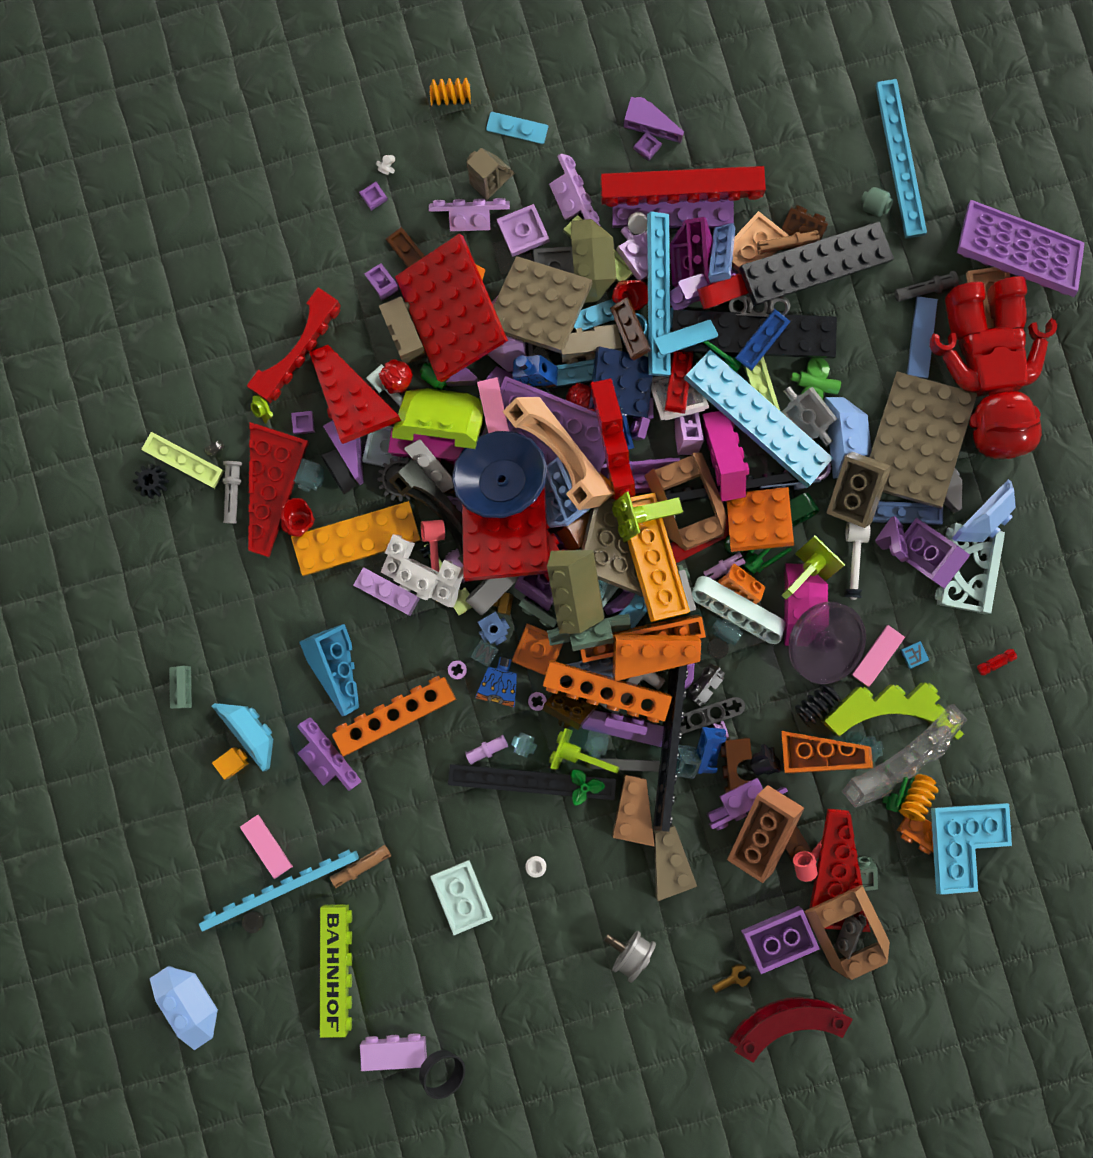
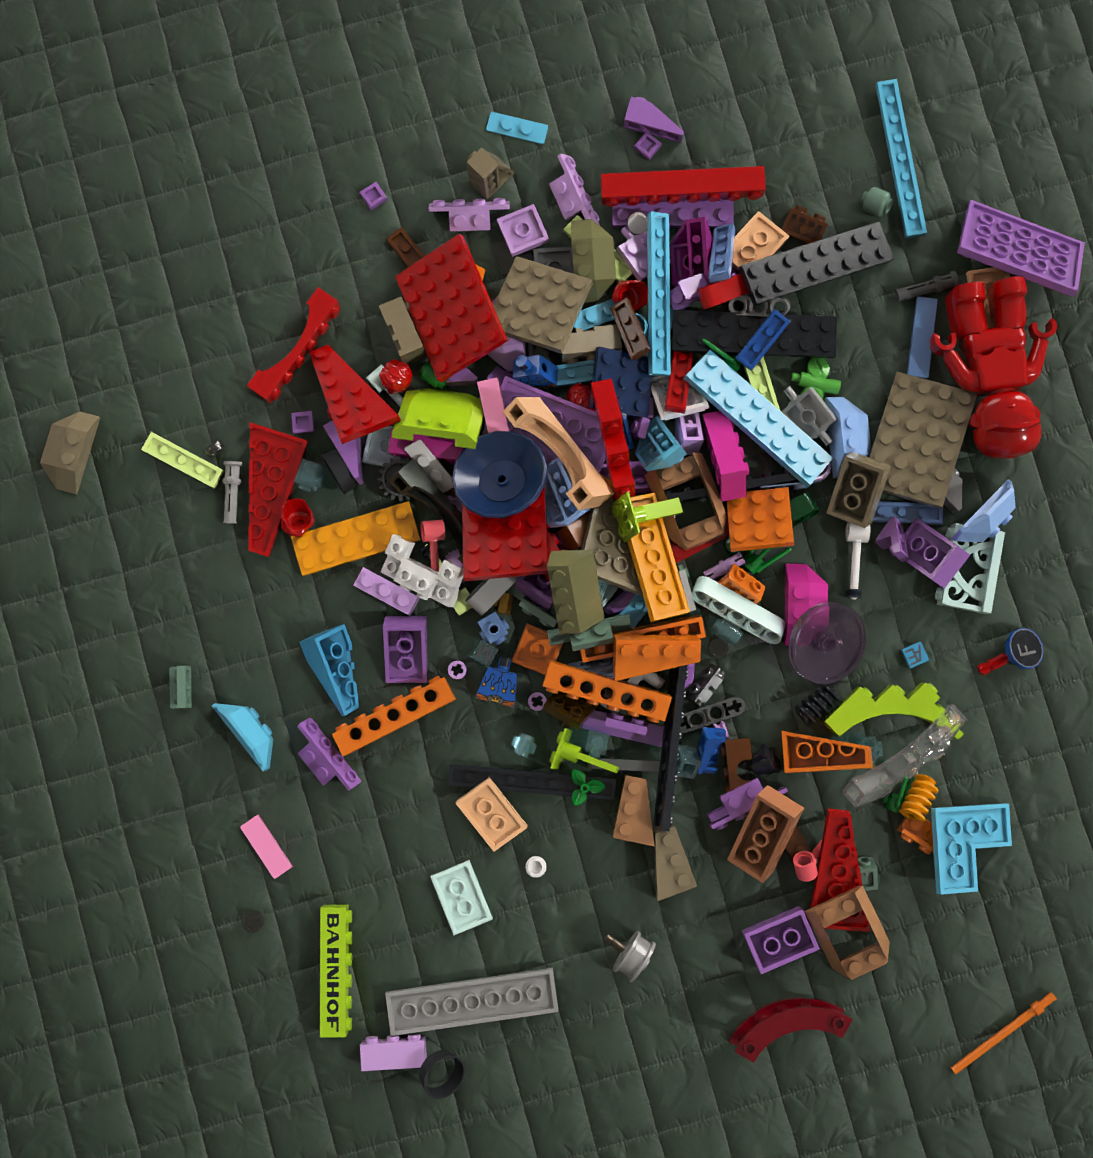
black gear [133,464,169,499] -> none
light blue wedge [150,966,218,1050] -> none
medium azure plate [199,849,359,931] -> none
light orange brick [212,747,249,780] -> none
lime animal [251,395,273,424] -> none
medium nougat pin [330,845,391,888] -> none
medium lavender slope [364,263,398,301] -> none
white plate [376,155,395,175] -> none
light orange piece [430,78,471,106] -> none
lavender pin [465,735,508,764] -> none
medium azure piece [654,320,718,355] -> none
pearl gold bar [712,964,751,993] -> none
medium nougat pin [757,230,820,255] -> none
lime piece [782,536,845,599] -> none
dark grey hinge [834,915,867,959] -> none
bright pink tile [851,625,905,687] -> none
none -> dark tan wedge [40,411,100,495]
none -> medium lavender slope [383,616,427,683]
none -> light grey plate [385,968,559,1036]
none -> light nougat plate [456,777,527,852]
none -> medium azure wedge [635,415,687,471]
none -> orange bar [950,992,1057,1075]
none -> black tile [1005,628,1044,669]

